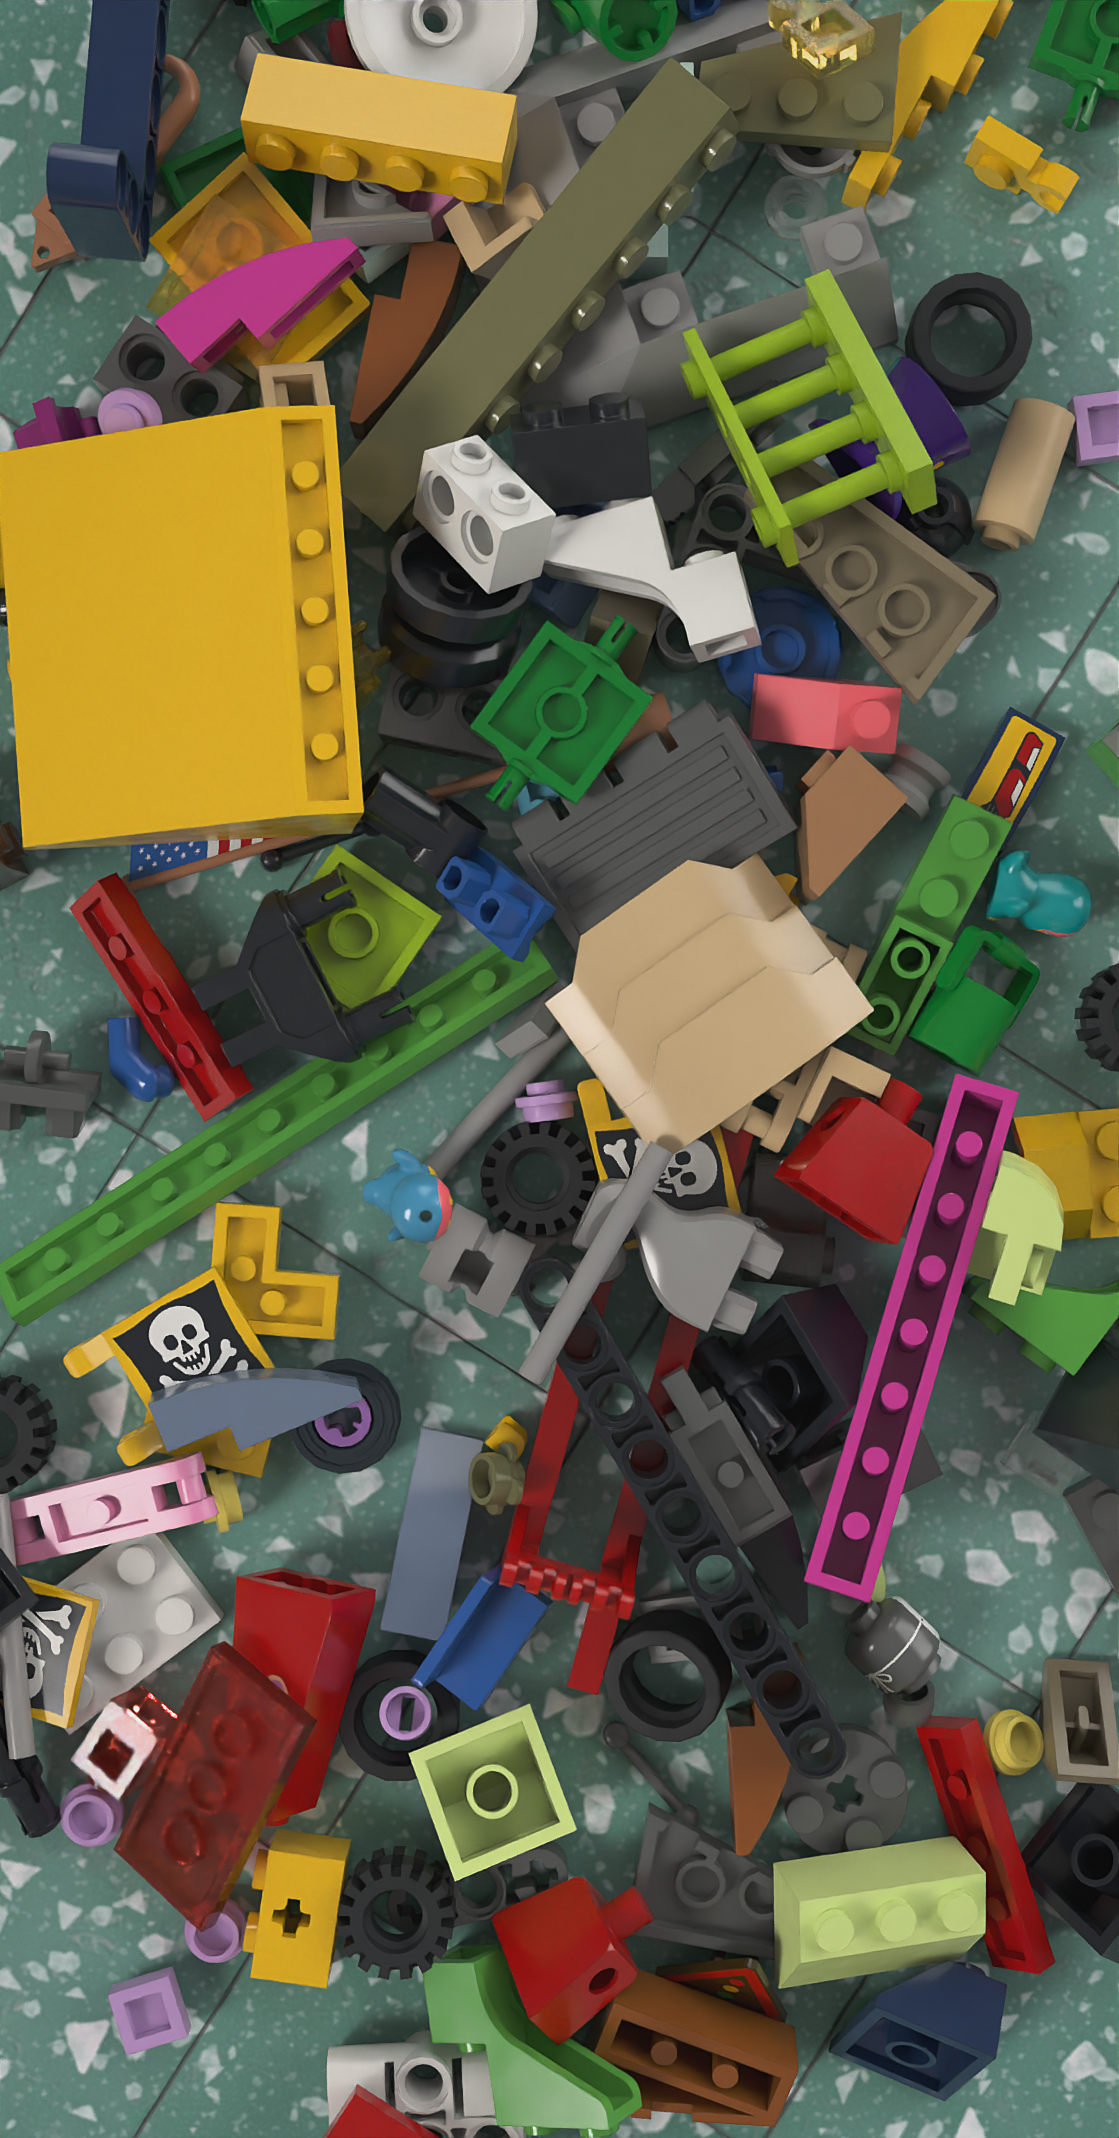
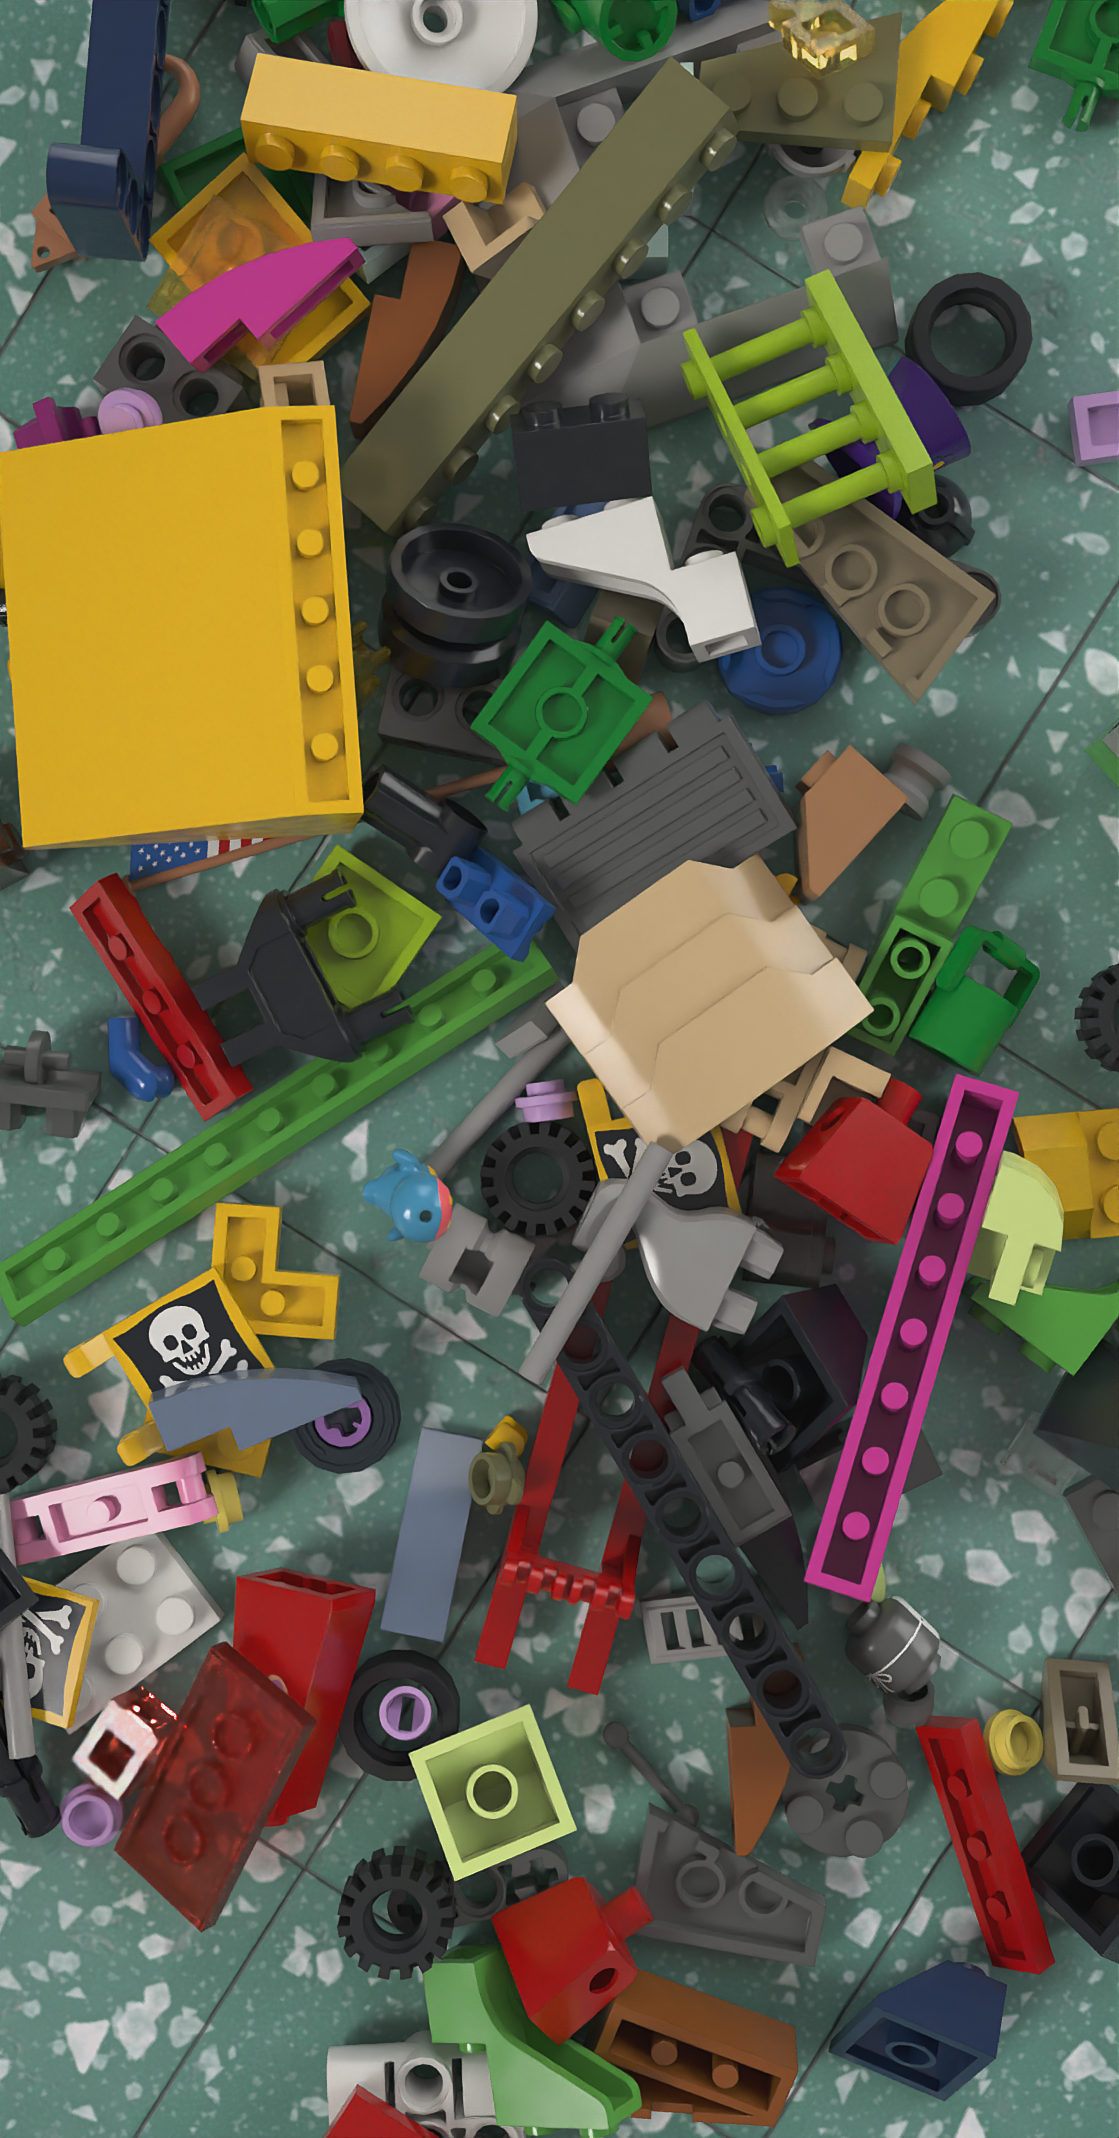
lavender plate [108,1966,191,2056] -> none
lavender plate [184,1896,247,1963] -> none
yellow brick [243,1828,351,1989] -> none
black hinge [259,822,382,873] -> none
blue panel [411,1564,554,1712] -> none
white brick [412,435,556,594] -> none
black tyre [604,1609,733,1742] -> none
dark grey hinge [649,379,785,529] -> none
dark brown piece [655,1950,788,2023] -> none
coral slope [748,673,902,754] -> none
yellowish green slope [773,1836,986,1989] -> none
slope [958,707,1065,857] -> none
yellow plate [964,115,1080,214] -> none
tan brick [973,398,1076,552] -> none
teal animal [985,850,1092,937] -> none

